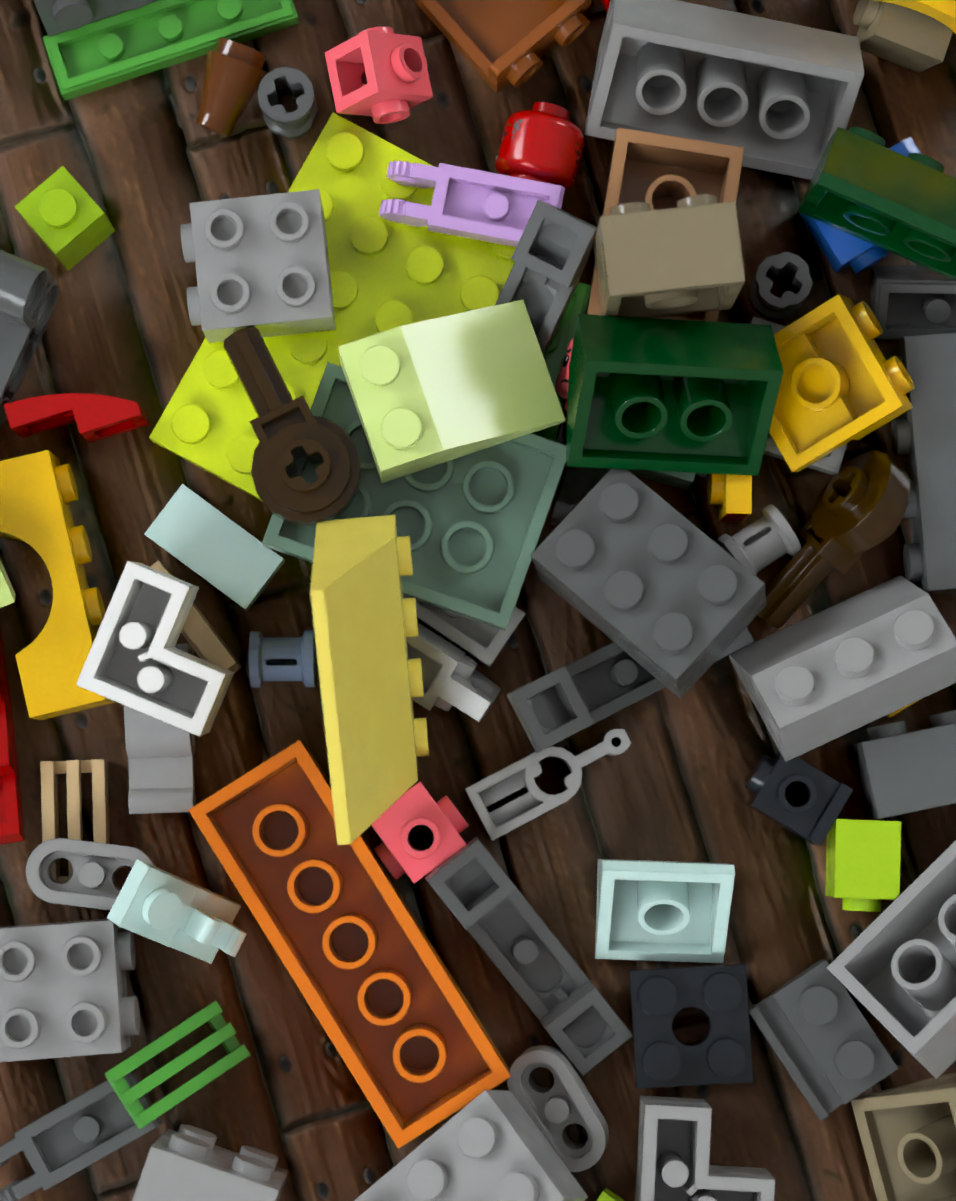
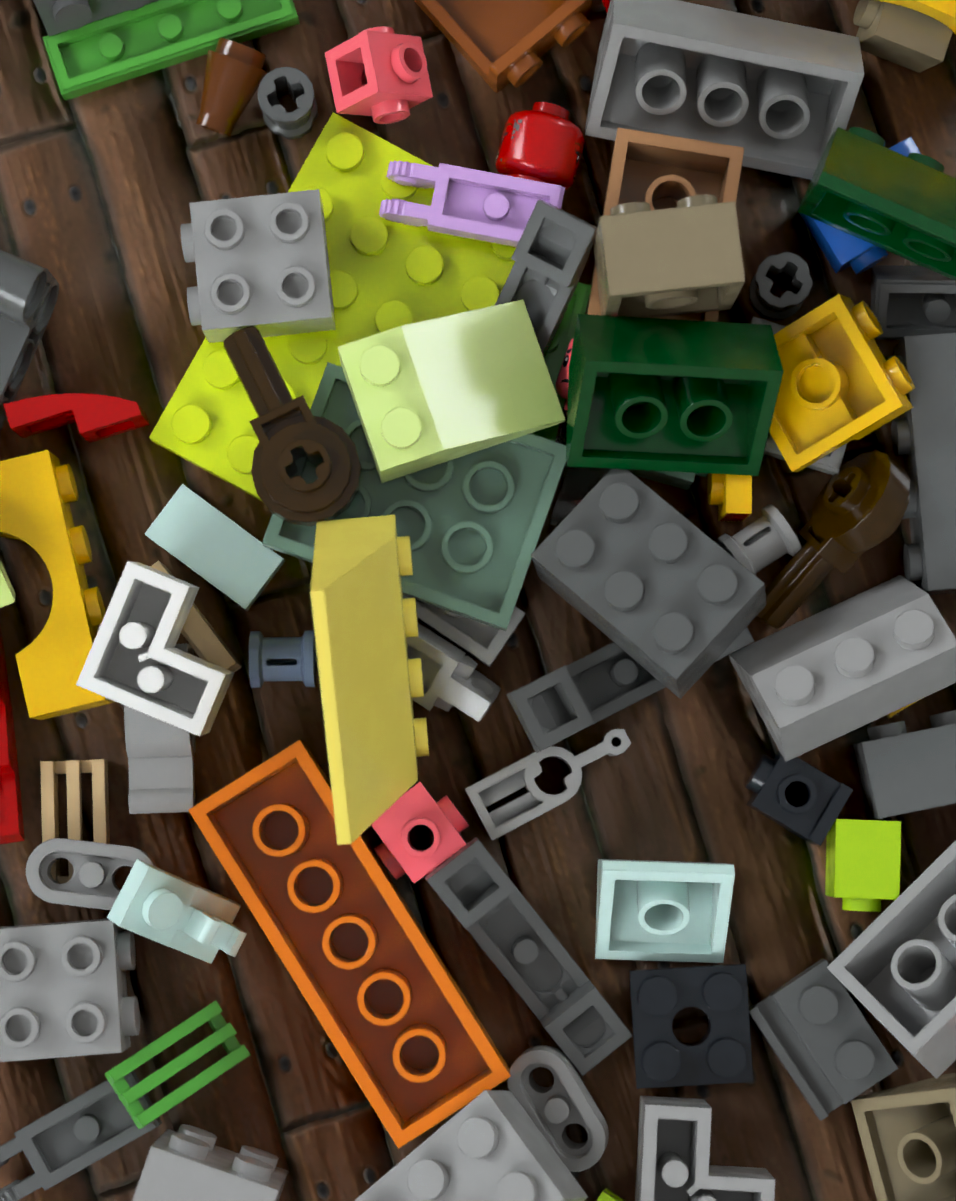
lime brick [14,166,115,271] -> none

